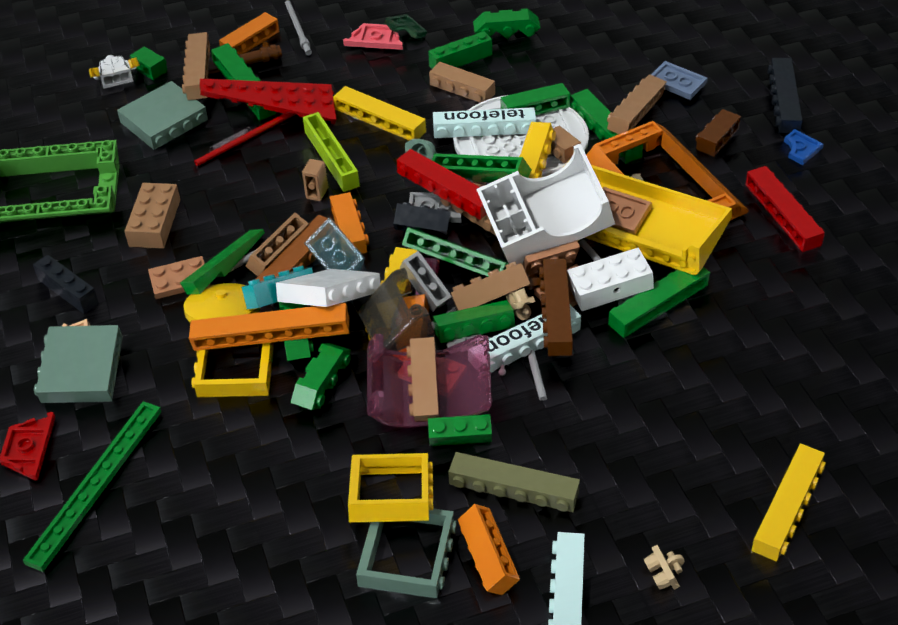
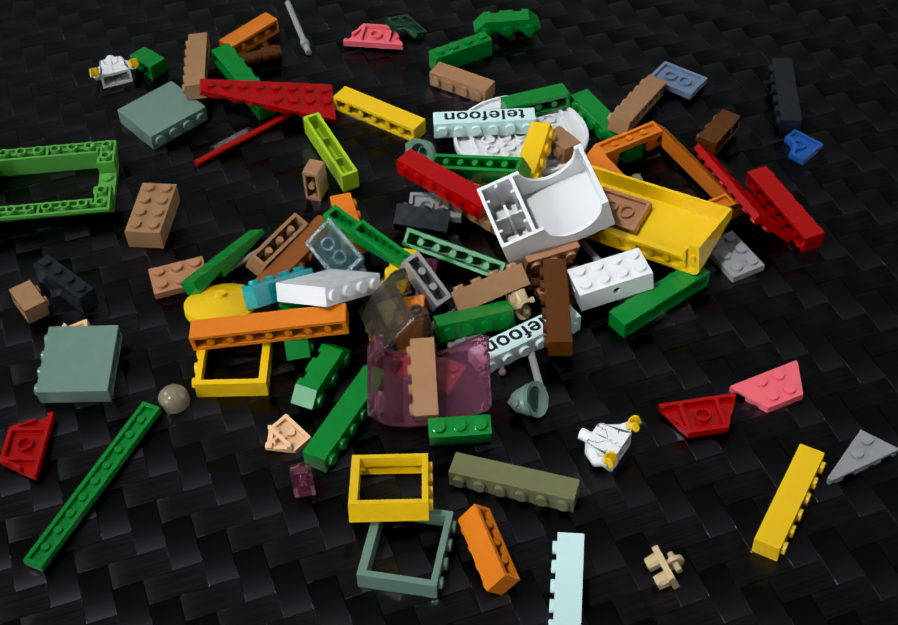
none -> medium nougat brick [9,280,50,324]
none -> dark tan hair [158,383,191,414]
none -> light nougat slope [265,414,312,453]
none -> clear pink slope [290,462,316,498]
none -> green brick [303,365,388,472]
none -> green slope [323,205,411,270]
none -> sand green piece [507,381,549,418]
none -> white torso [578,415,642,472]
none -> red wing [658,393,736,438]
none -> red wing [694,143,793,243]
none -> light grey plate [709,231,765,283]
none -> coral wing [729,360,803,413]
none -> light grey wing [826,430,898,485]

